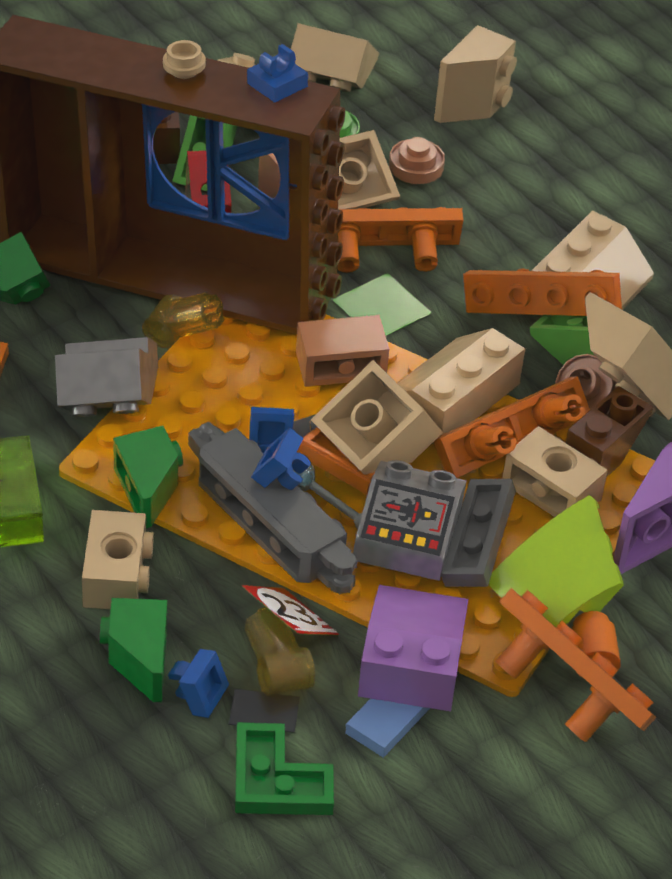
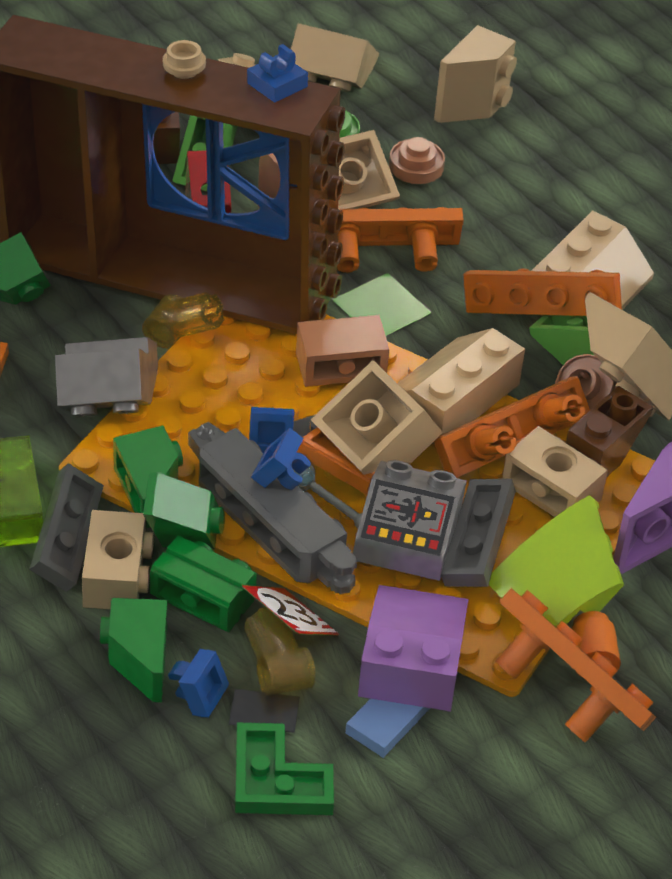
none -> dark grey plate [29,463,104,592]
none -> slope [143,472,225,549]
none -> green brick [150,535,257,632]

